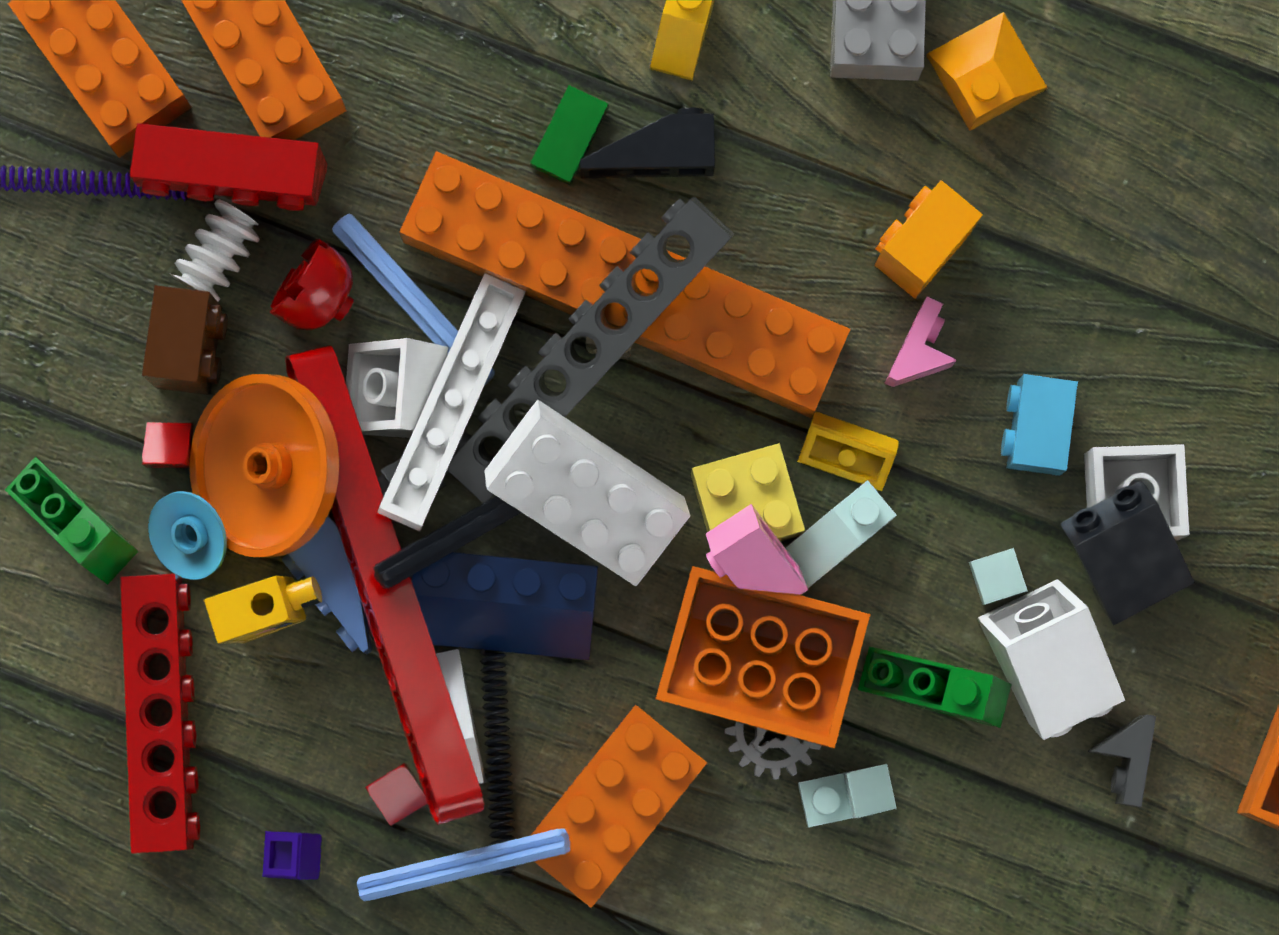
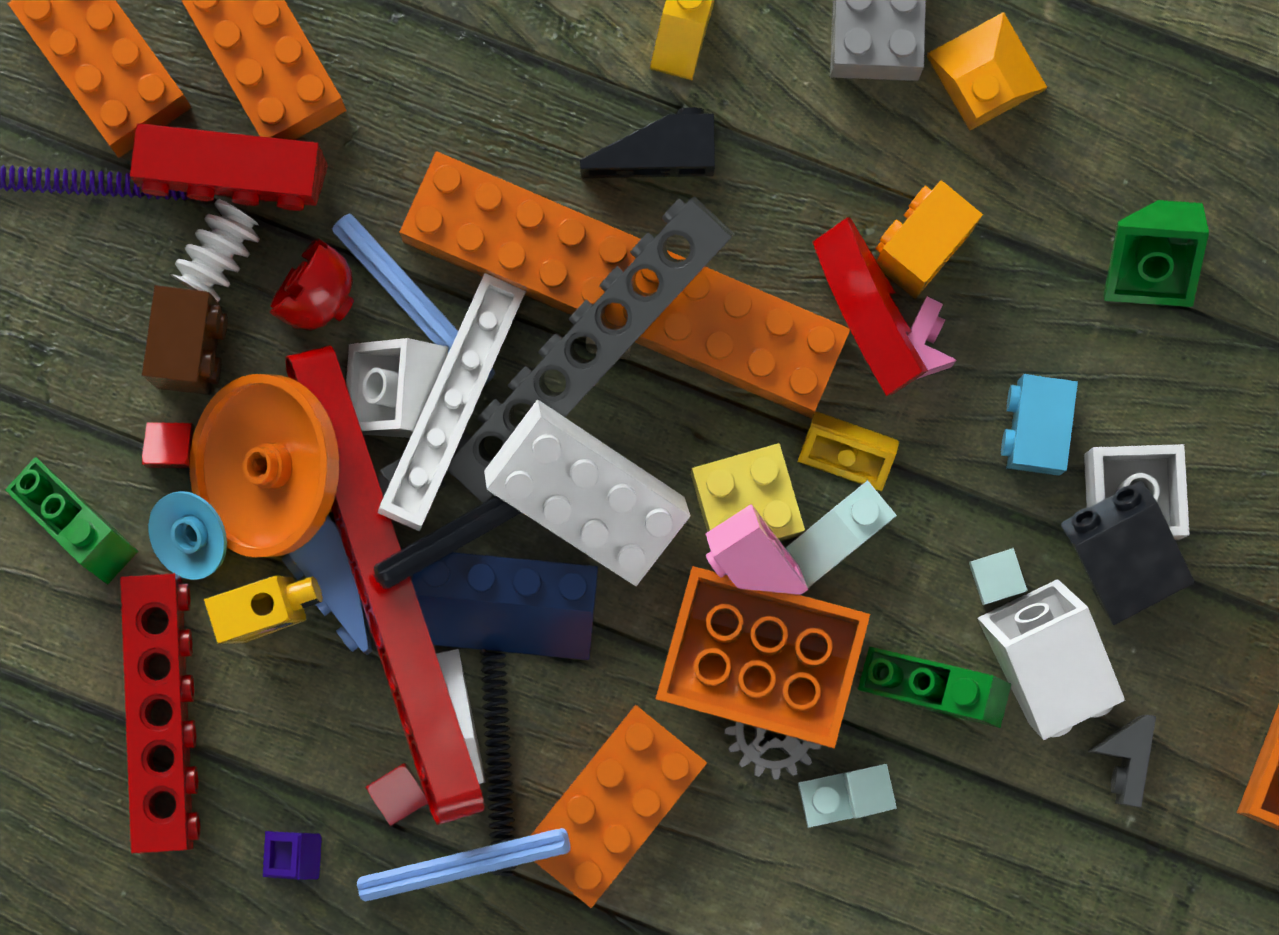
green tile [530,85,609,185] -> none
none -> red slope [813,217,928,396]
none -> green slope [1103,200,1209,307]

